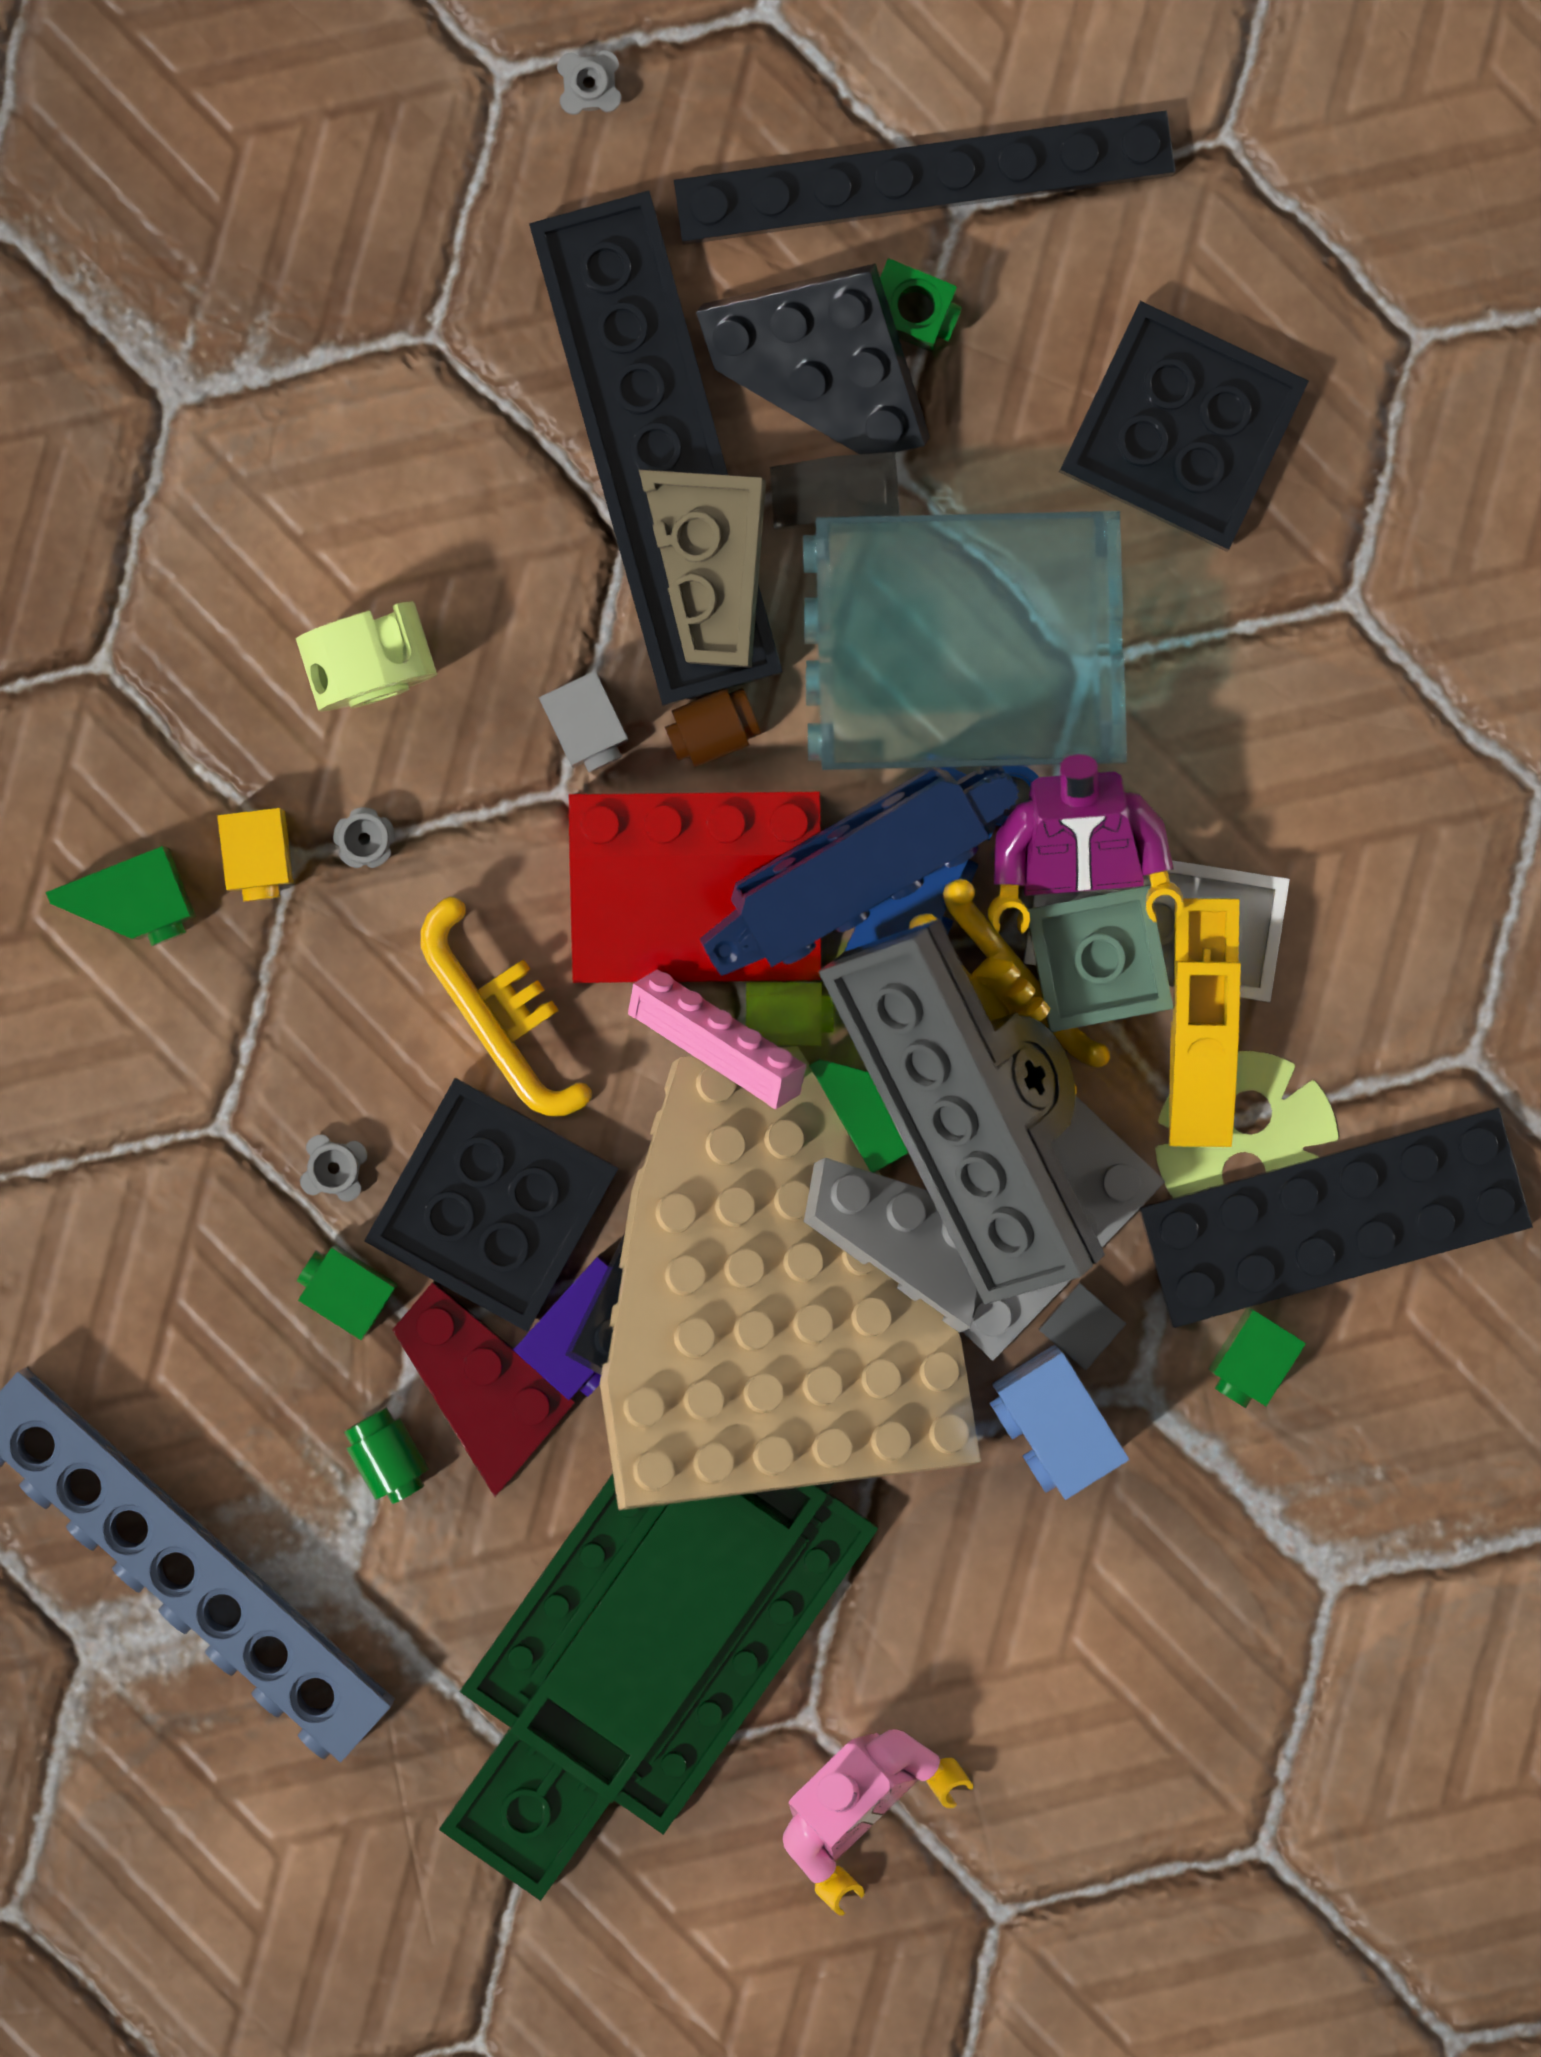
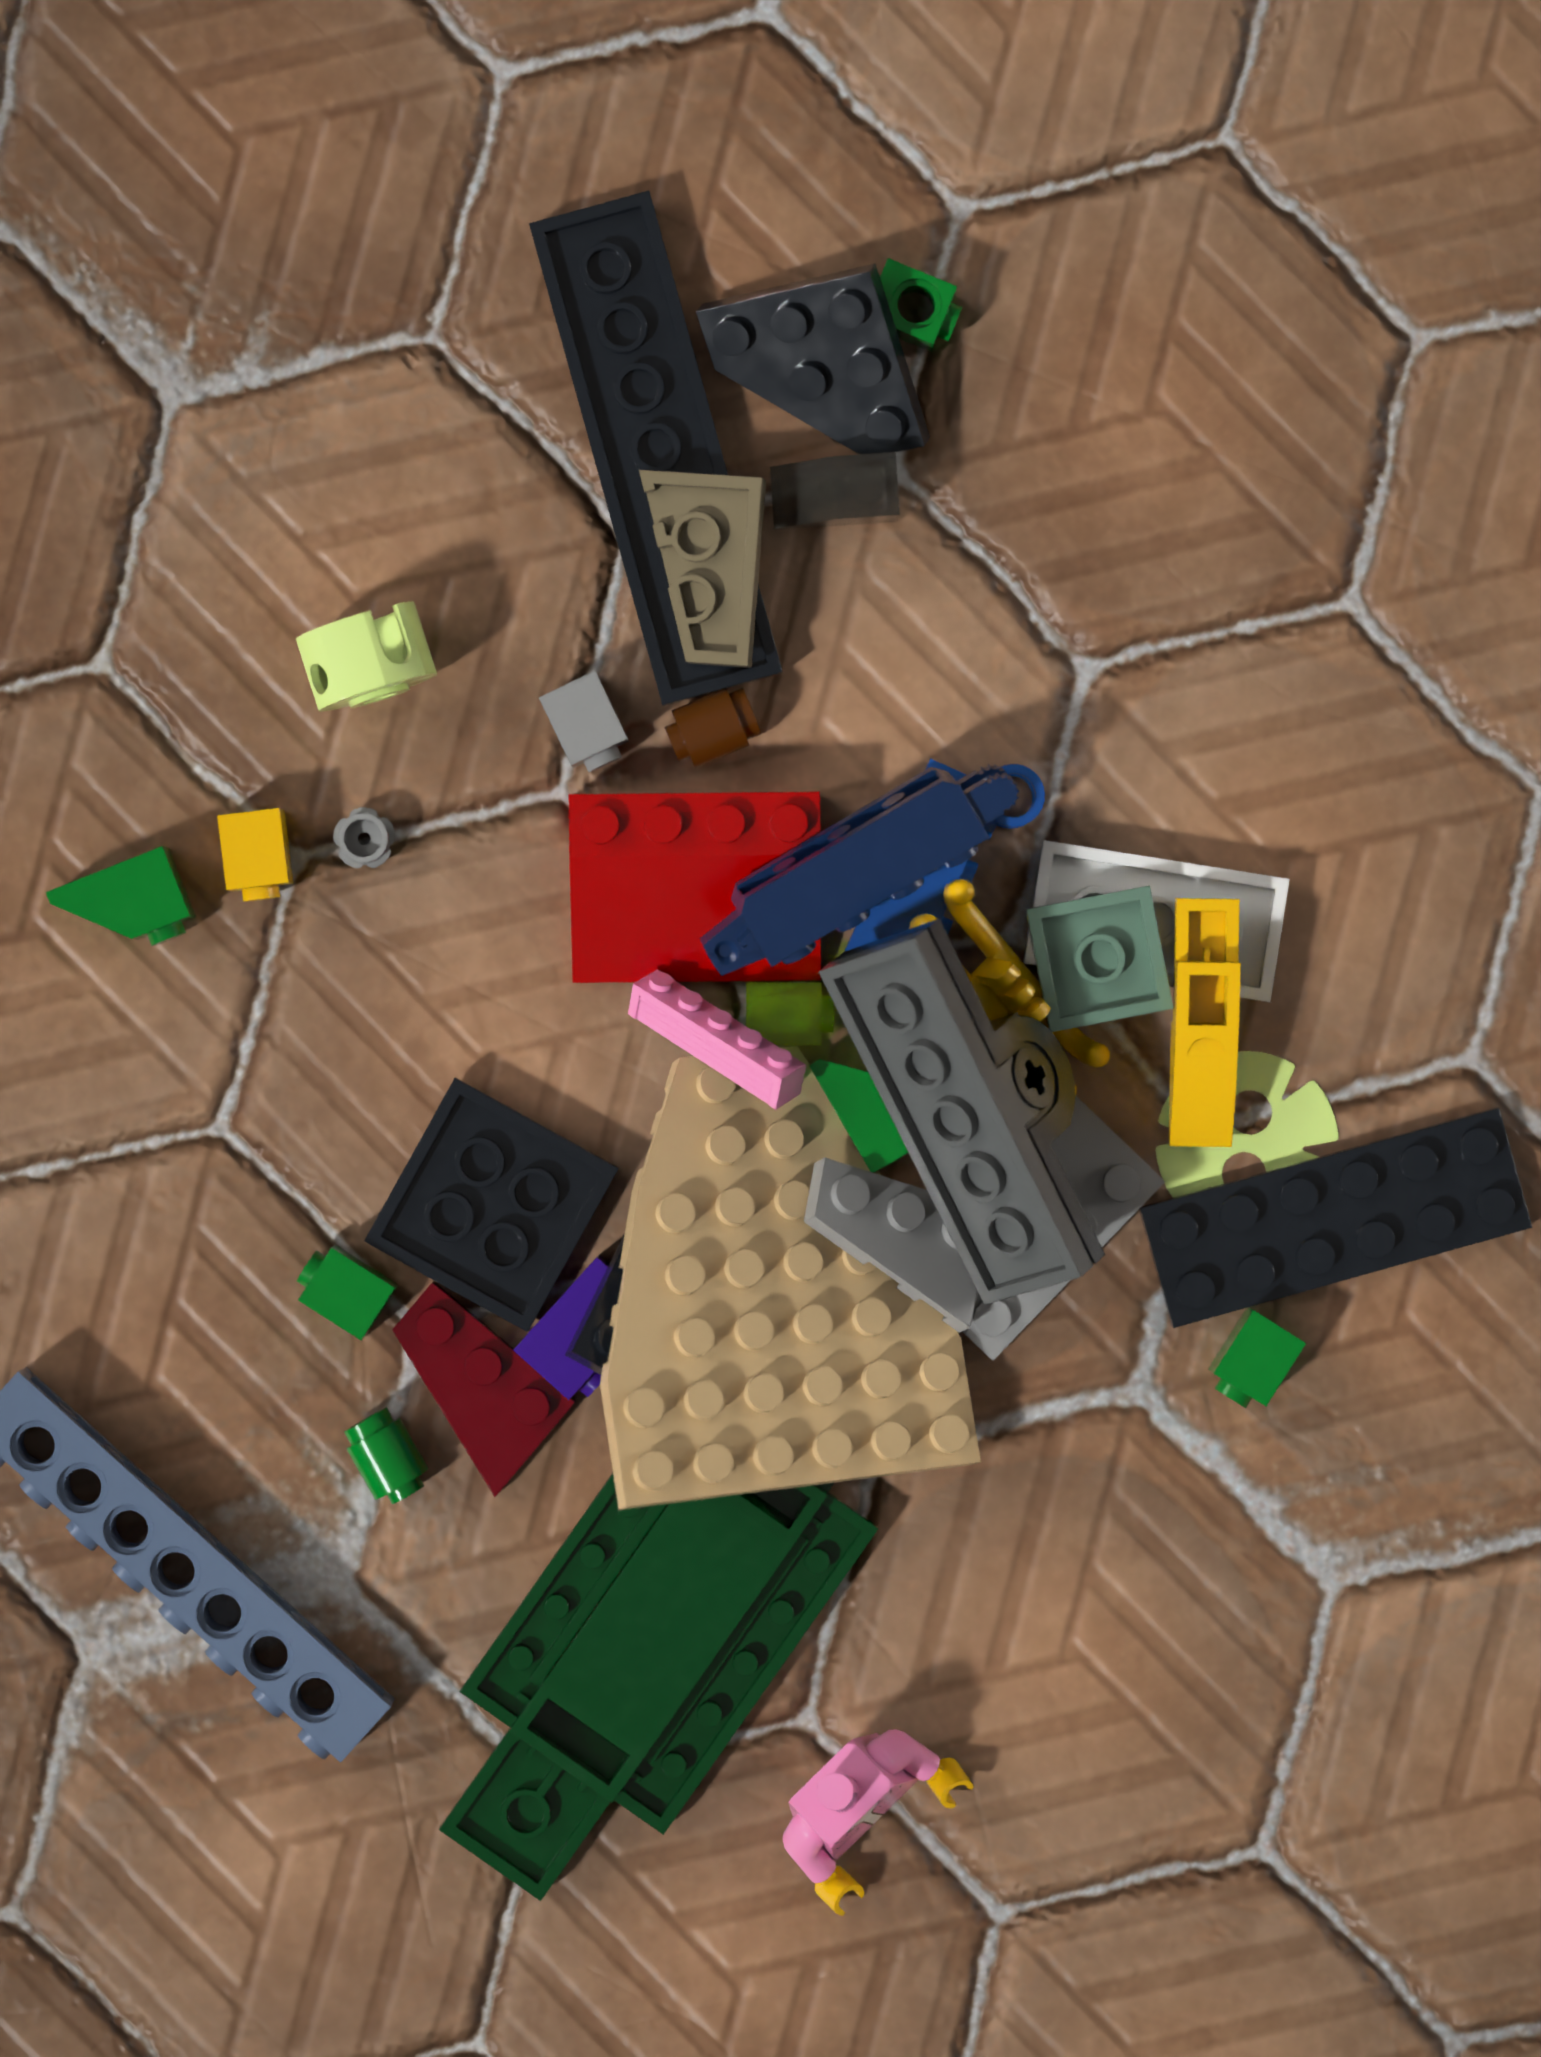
light grey plate [300,1134,367,1202] -> none
yellow piece [420,897,592,1116] -> none
light grey plate [557,50,621,115] -> none
black plate [674,110,1176,245] -> none
clear light blue cylinder [803,511,1127,771] -> none
magenta torso [988,754,1183,934] -> none
medium blue brick [990,1344,1129,1500] -> none
dark grey tile [1038,1282,1126,1370] -> none
black plate [1059,300,1309,552] -> none

